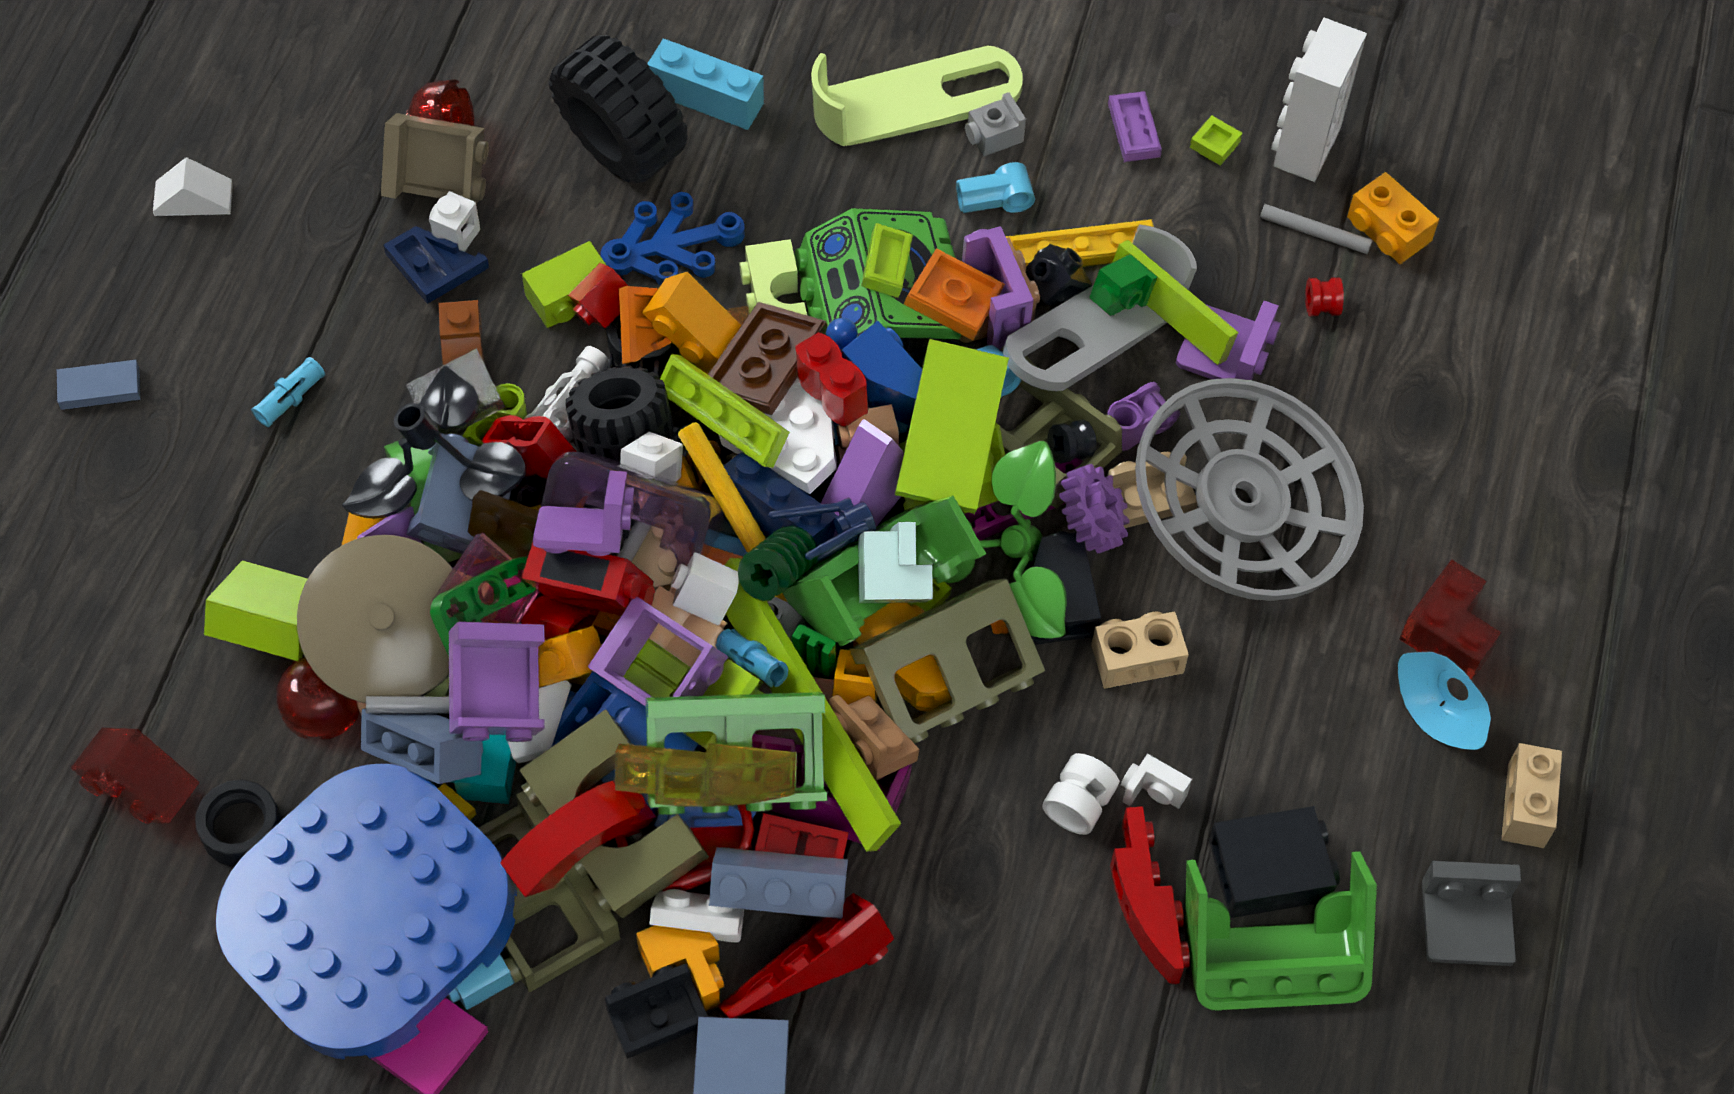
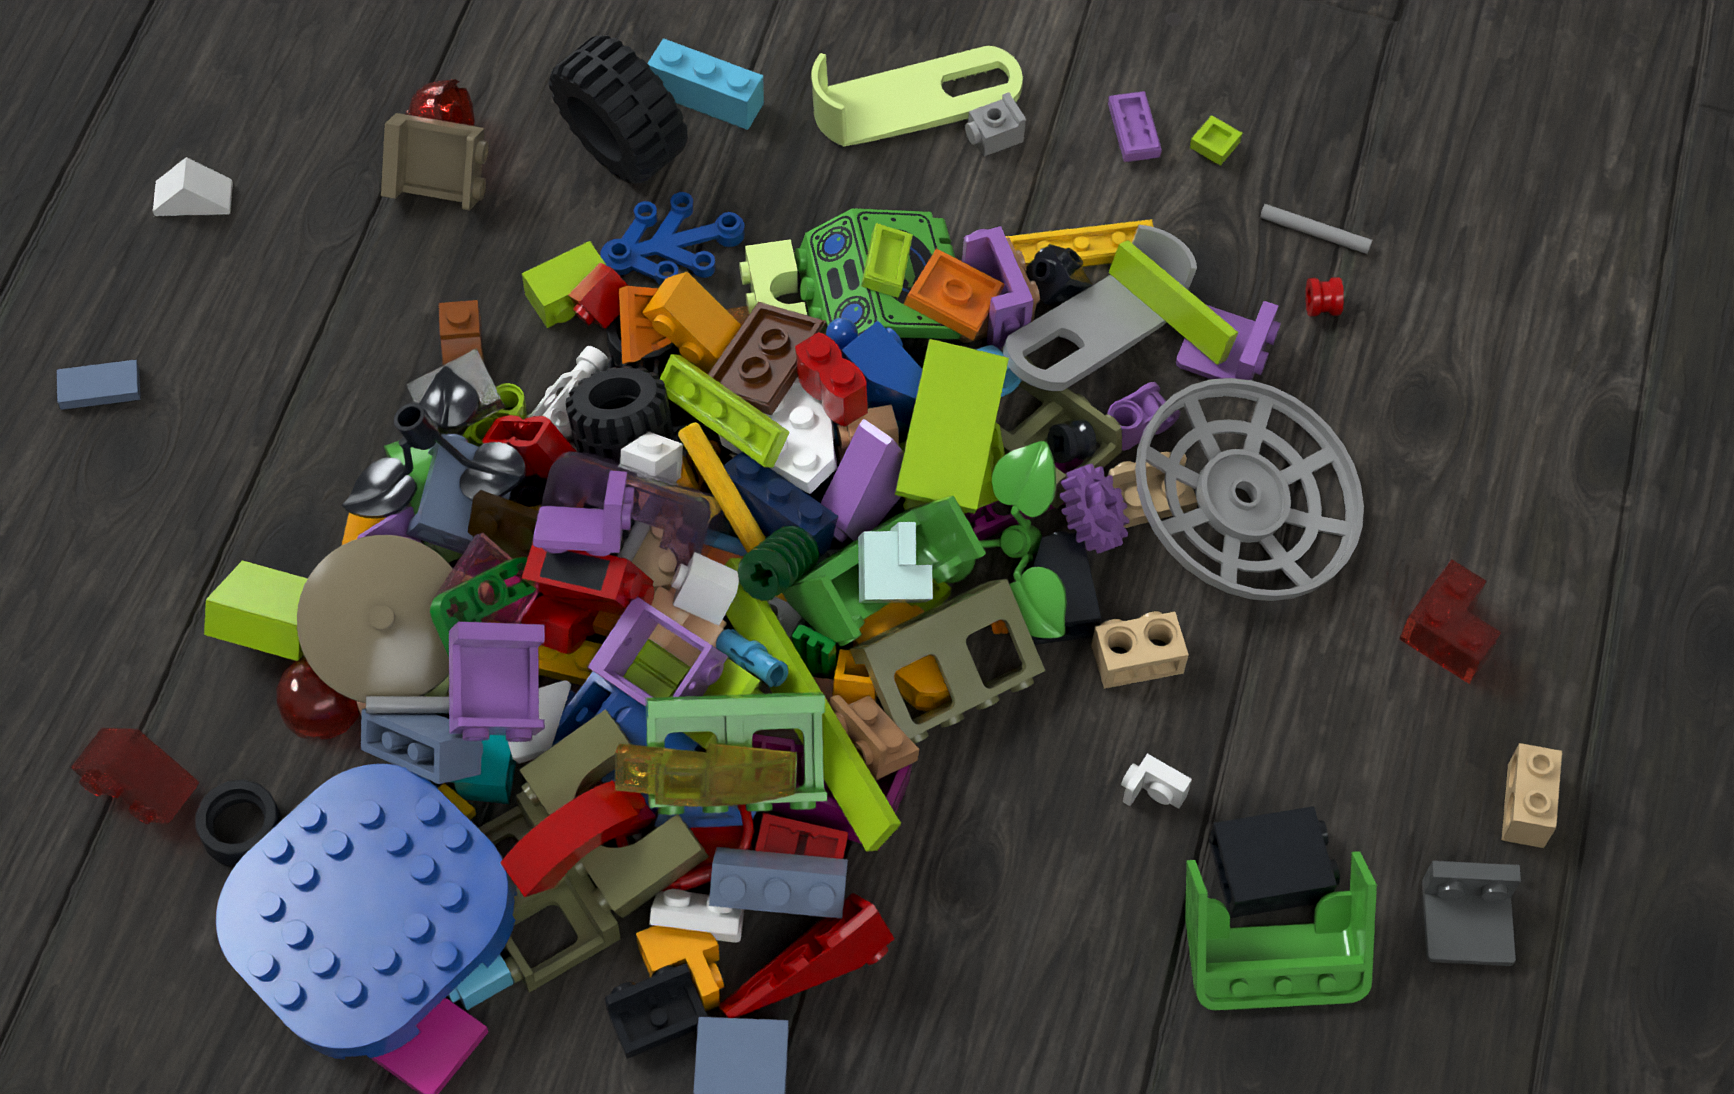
medium azure pin [251,357,326,427] -> none
dark blue wing [383,226,489,304] -> none
white brick [429,191,480,252] -> none
light orange brick [538,626,602,688] -> none
dark blue plant [768,498,876,564] -> none
medium azure piece [956,162,1035,213] -> none
white wheel [1042,753,1119,835] -> none
green brick [1089,254,1157,316] -> none
red slope [1110,806,1190,984] -> none
white brick [1271,18,1367,182] -> none
light orange brick [1347,172,1439,264] -> none
medium azure piece [1398,652,1491,750] -> none

